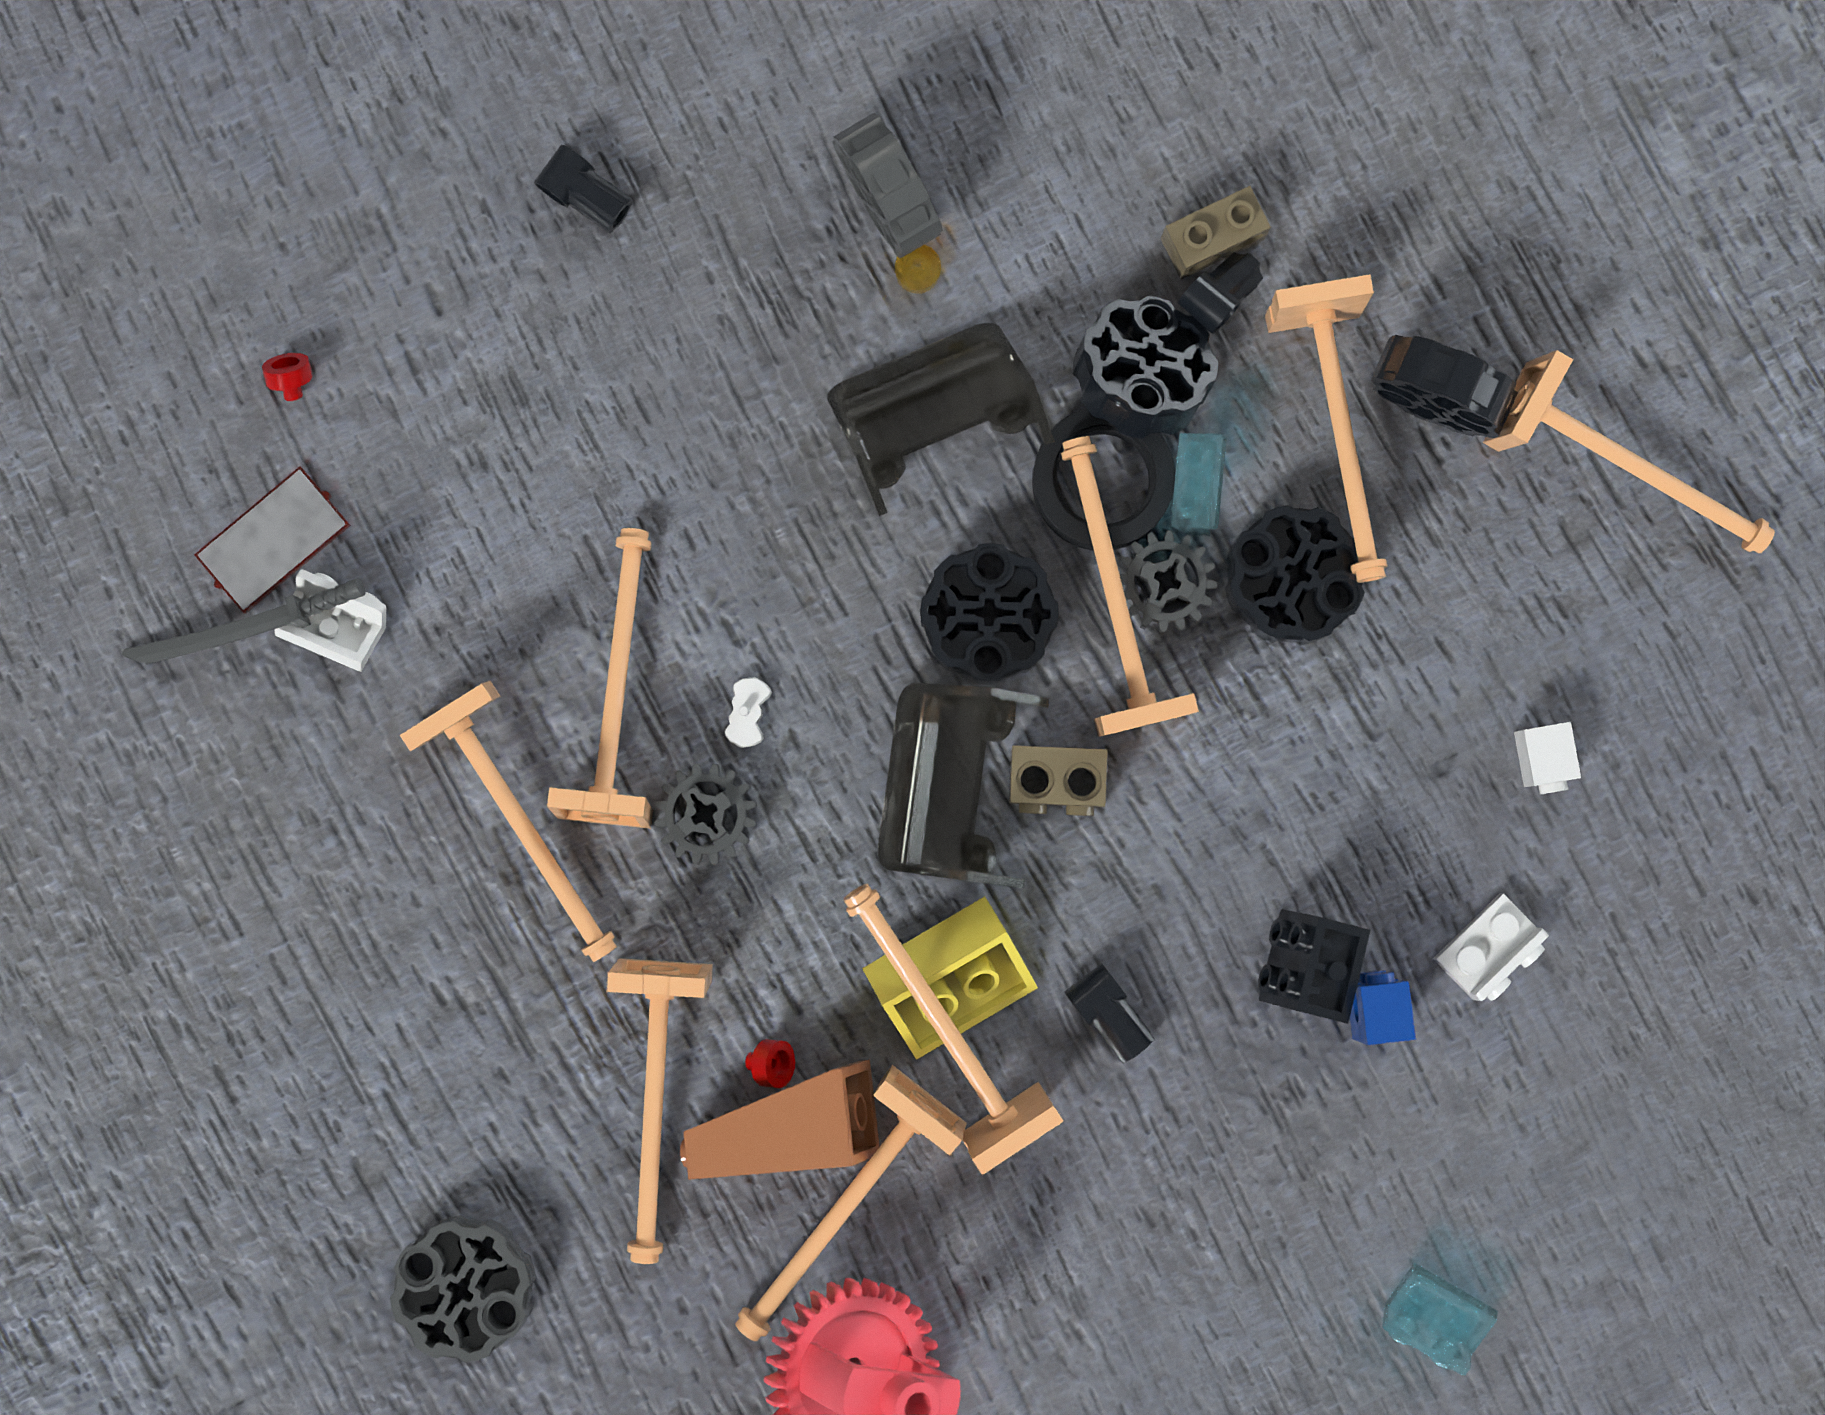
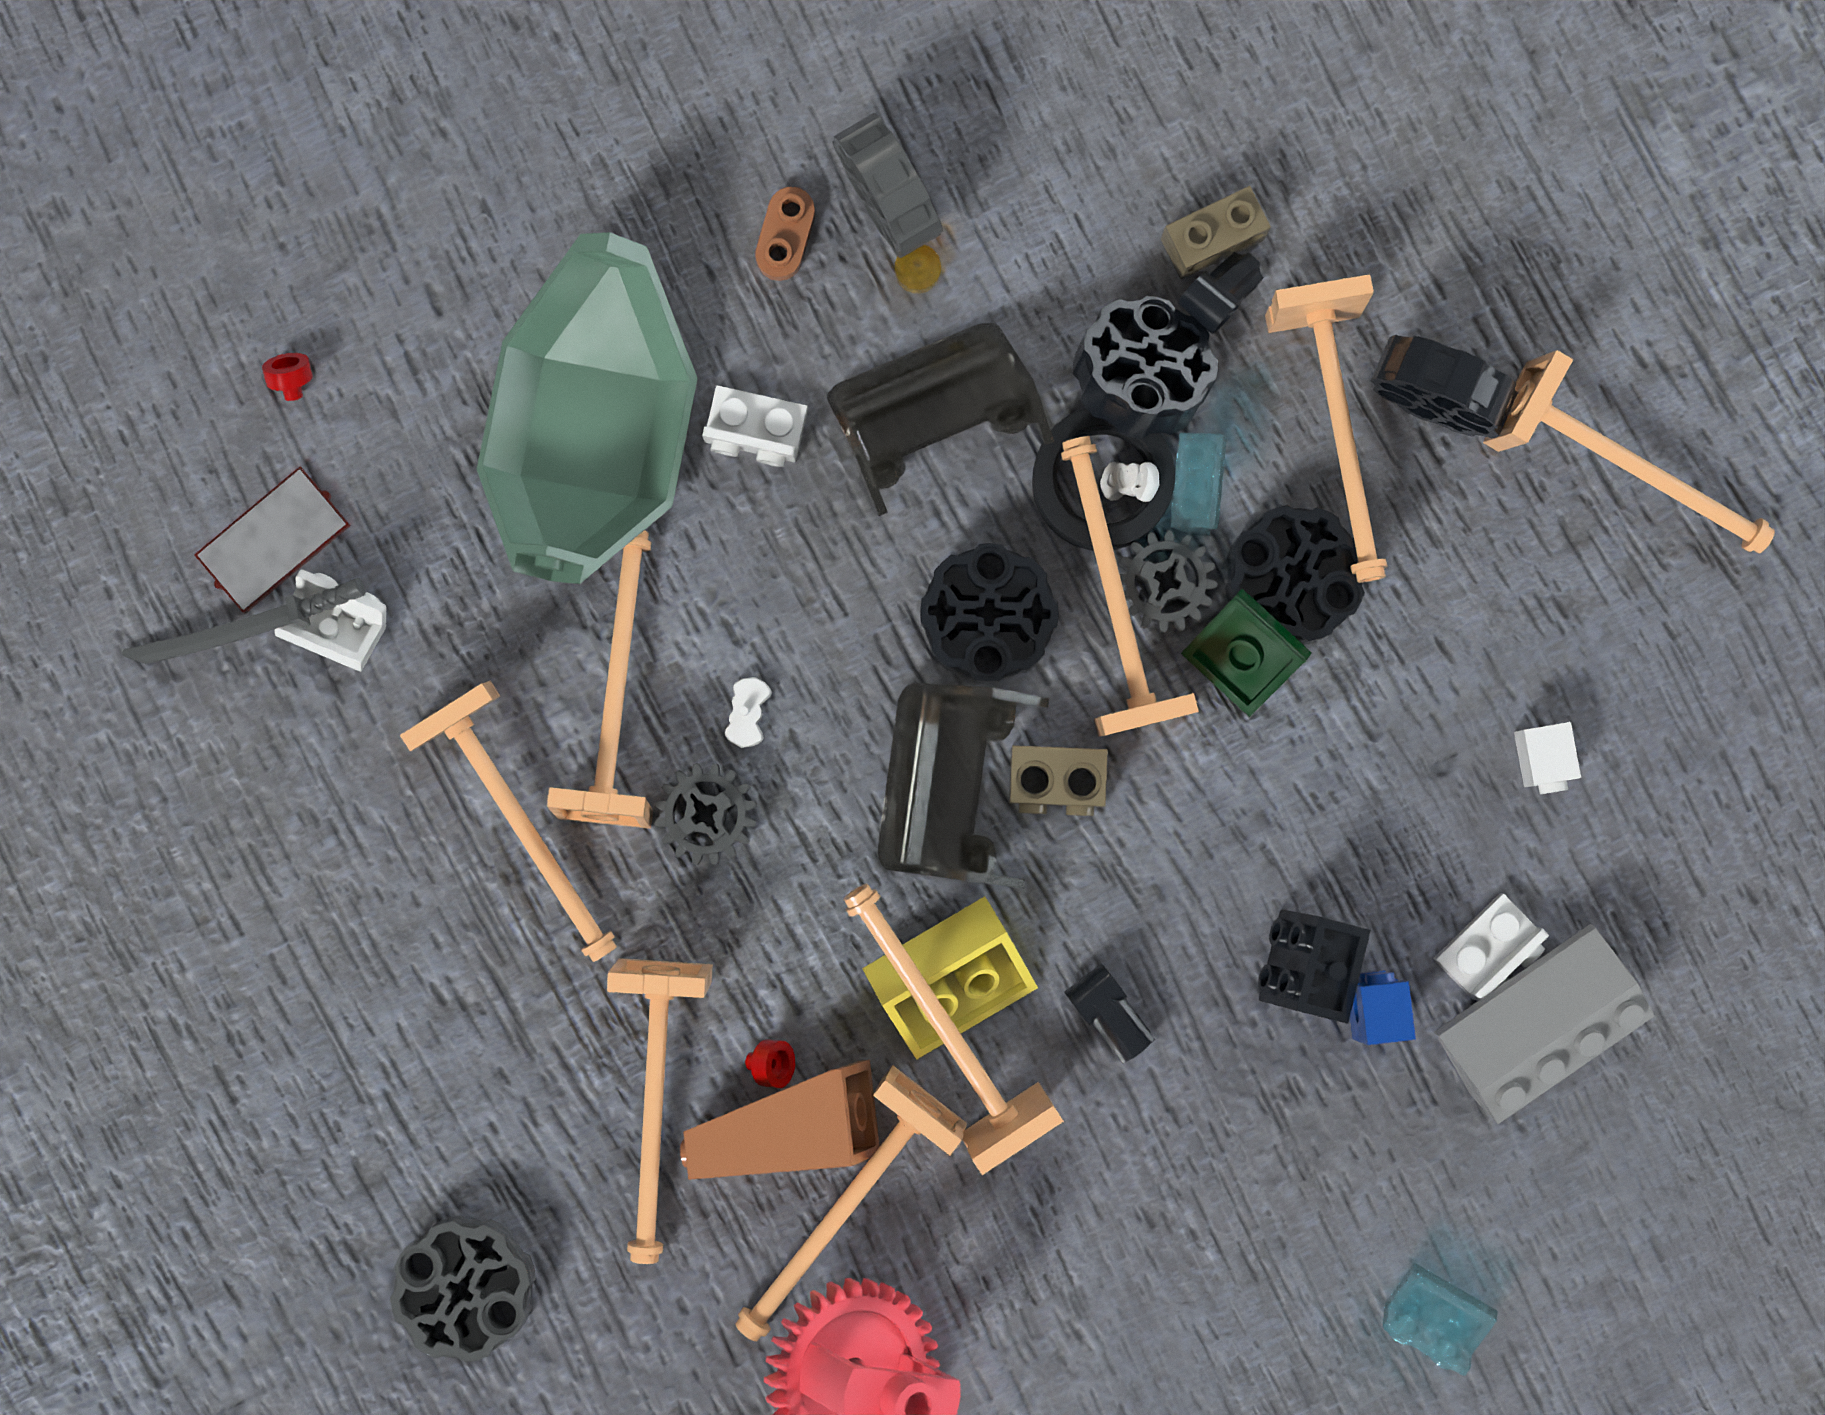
black piece [534,144,633,234] -> none
none -> sand green panel [477,232,698,584]
none -> white bracket [702,385,808,467]
none -> nougat plate [755,187,815,281]
none -> white piece [1100,462,1159,502]
none -> dark green tile [1181,589,1312,717]
none -> light grey slope [1434,924,1655,1124]

